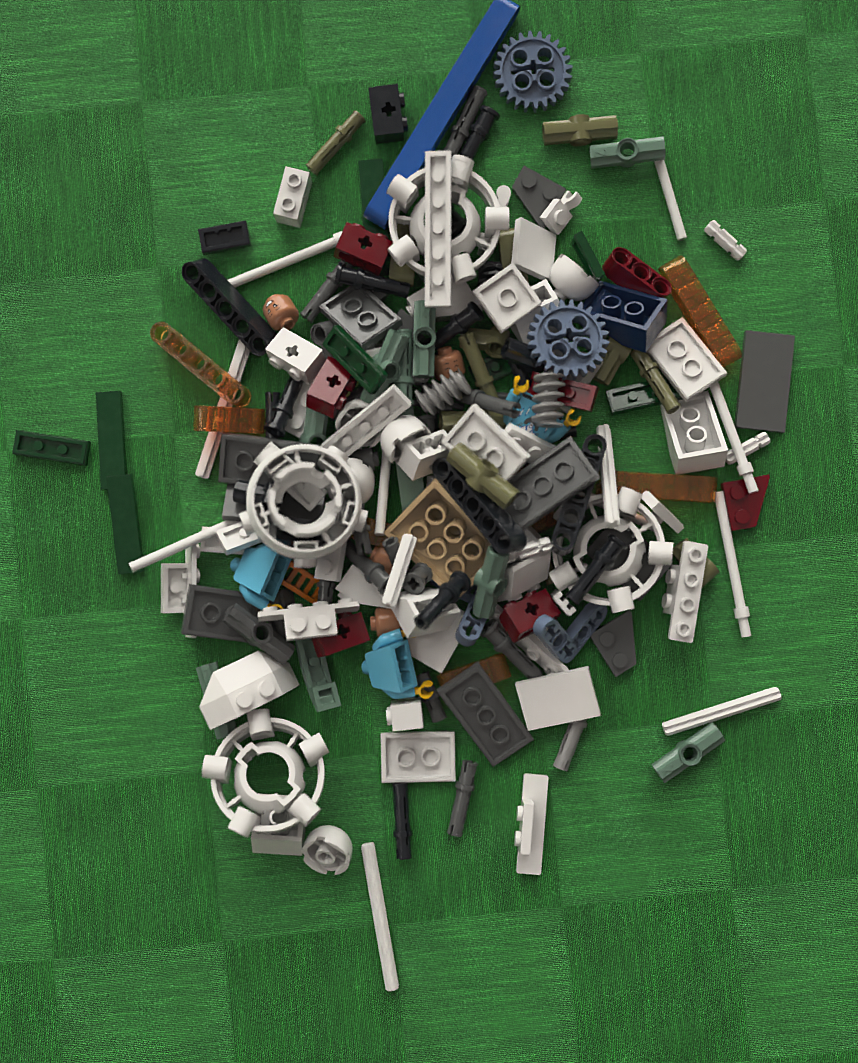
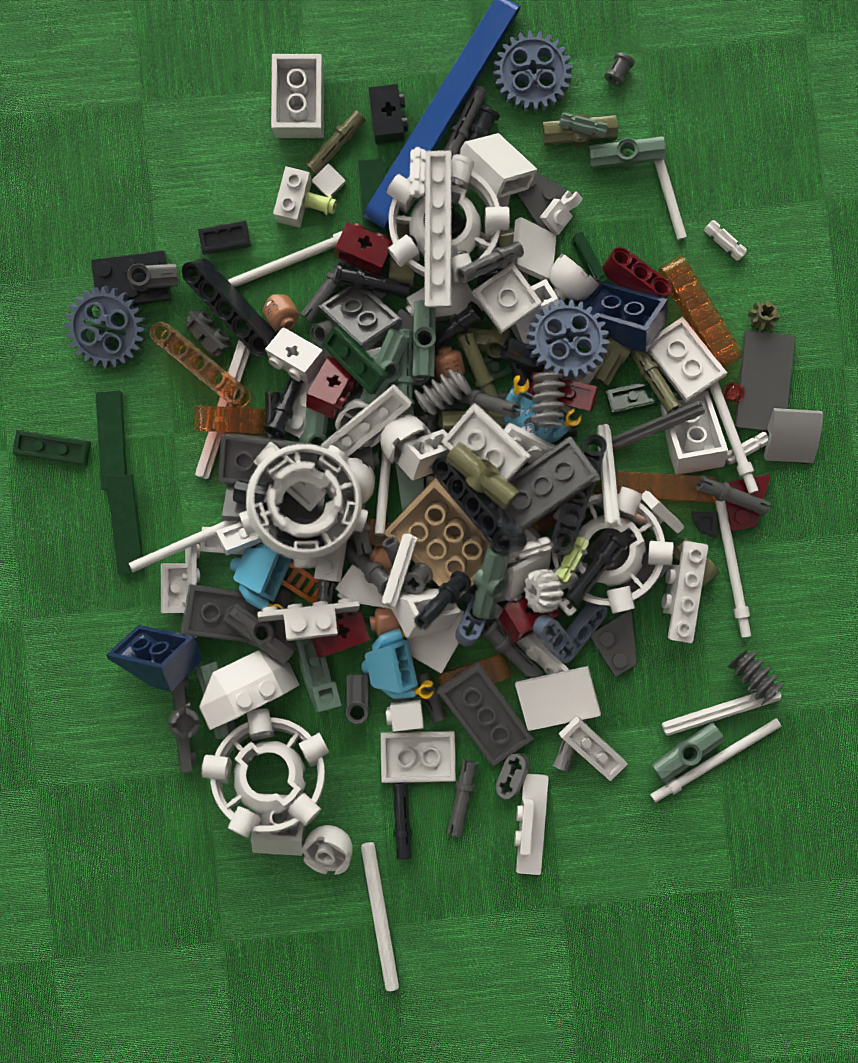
none -> sand blue gear [64,286,147,368]
none -> black plate [91,250,172,310]
none -> dark blue slope [106,625,203,692]
none -> dark grey piece [127,263,178,292]
none -> dark grey plate [168,676,200,772]
none -> dark grey hinge [185,310,233,358]
none -> white brick [271,54,324,138]
none -> yellowish green pin [304,192,337,215]
none -> white tile [311,164,346,197]
none -> dark grey piece [346,674,369,724]
none -> white axle [409,147,425,198]
none -> dark grey pin [456,241,524,284]
none -> white brick [460,133,537,199]
none -> dark grey beam [496,753,530,799]
none -> white gear [523,569,564,613]
none -> yellowish green axle [556,536,589,583]
none -> sand green axle [559,112,608,138]
none -> white plate [559,716,628,781]
none -> dark grey bush [604,52,635,86]
none -> dark grey axle [612,401,705,450]
none -> white bar [650,718,782,803]
none -> black tile [691,511,718,537]
none -> dark grey pin [696,476,770,516]
none -> clear red hinge [722,382,745,403]
none -> dark grey piece [728,650,784,705]
none -> olive gear [747,299,781,332]
none -> light grey slope [763,408,823,463]

